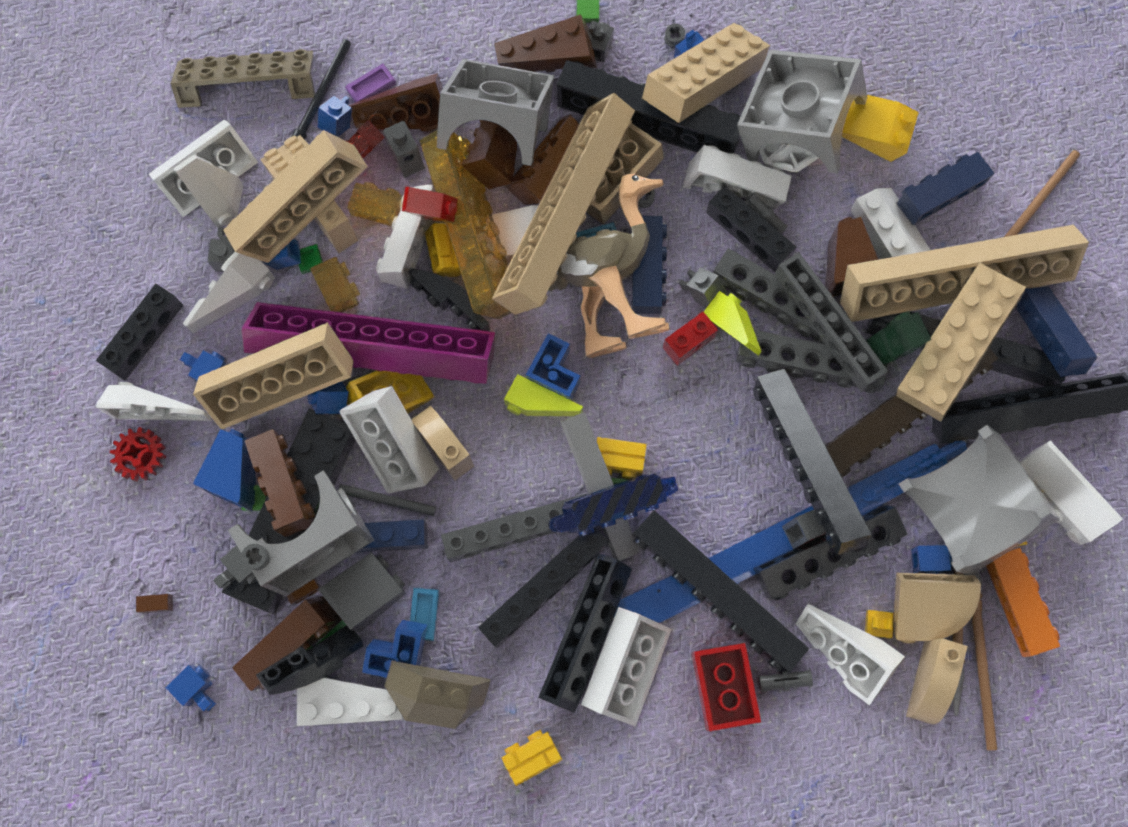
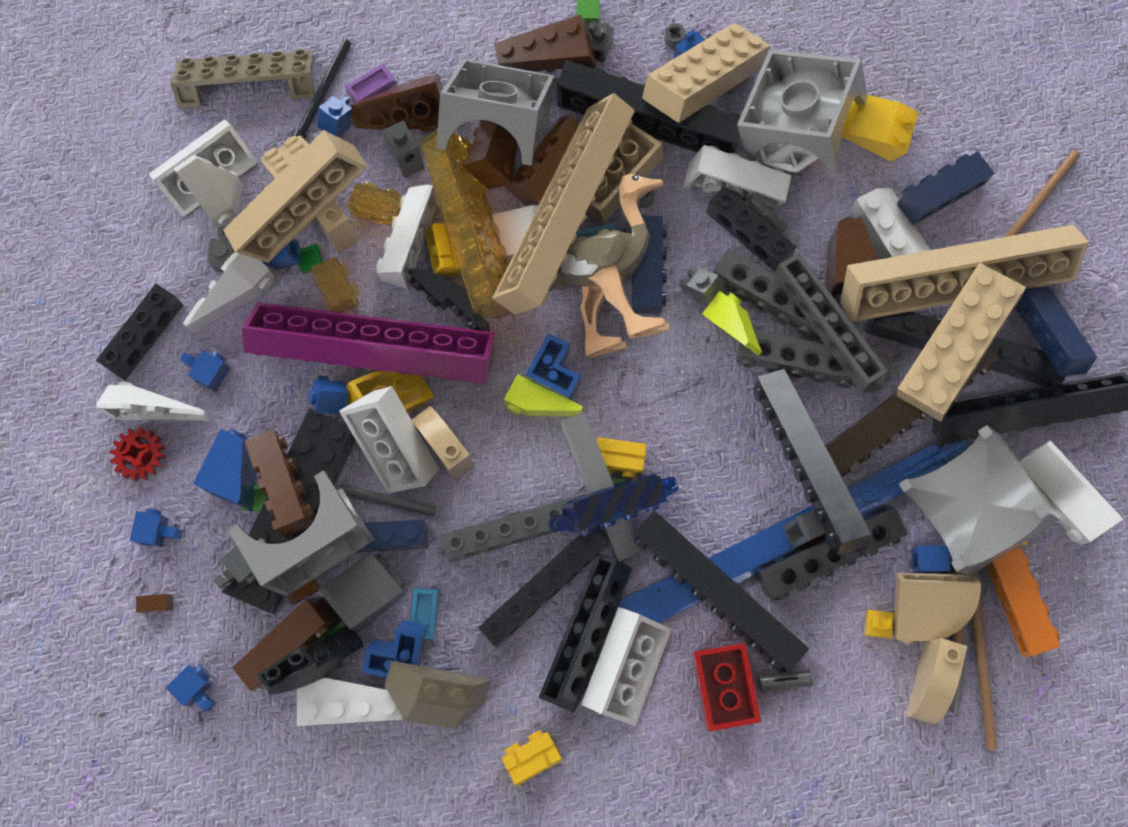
tan brick [193,323,353,429] -> none
dark grey bush [241,544,270,570] -> none
clear red brick [346,120,385,159] -> none
red slope [402,186,458,223] -> none
red brick [663,312,718,366] -> none
white wedge [796,604,905,705] -> none
clear green wedge [865,311,931,365] -> none
none -> blue brick [129,508,183,548]

